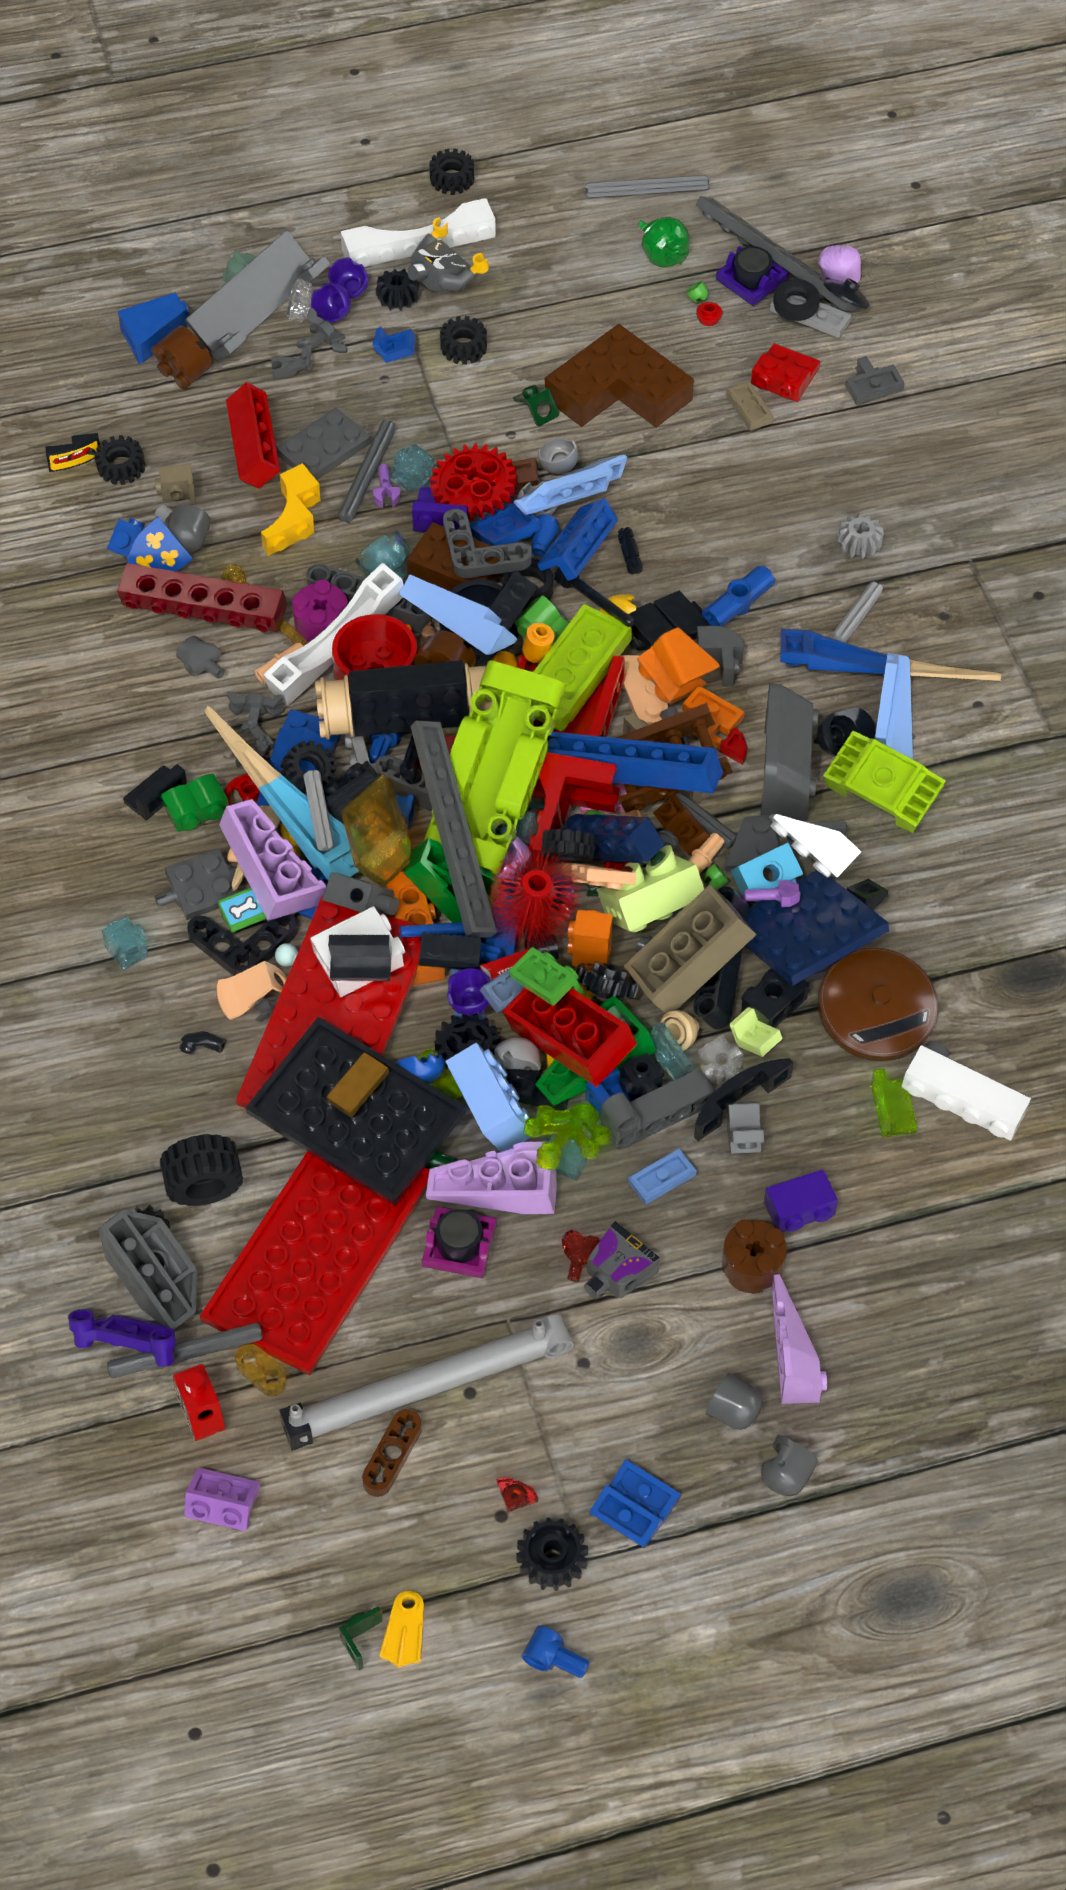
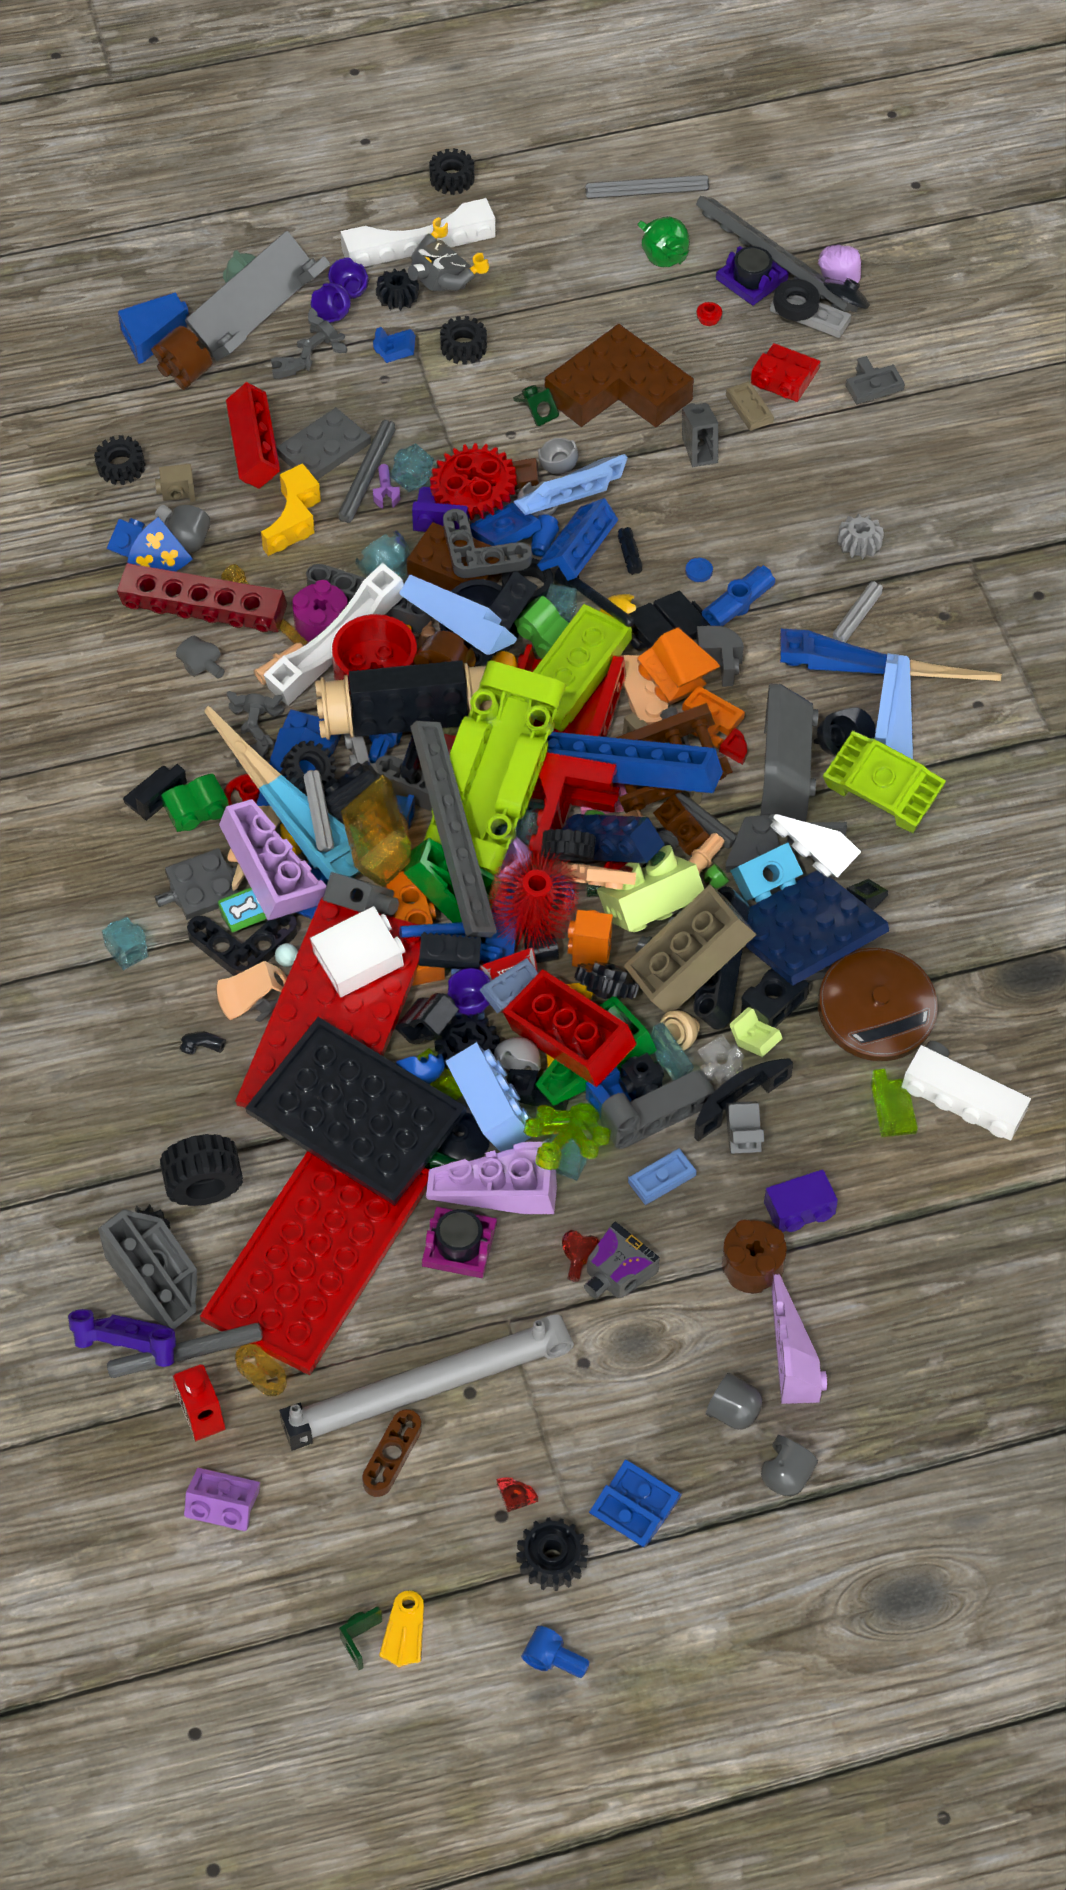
slope [45,433,100,472] -> none
clear beam [287,278,312,323] -> none
pearl gold tile [326,1052,389,1118] -> none
black panel [328,935,392,981] -> none
bright green bracket [508,947,586,1006] -> none
light orange brick [522,623,554,663] -> none
bright green hinge [686,280,708,303] -> none
medium lavender bar [743,880,800,907] -> none
none -> black brick [395,993,459,1044]
none -> black dish [436,1113,490,1161]
none -> clear light blue brick [546,584,577,623]
none -> dark grey torso [682,403,718,467]
none -> blue piece [685,558,713,582]

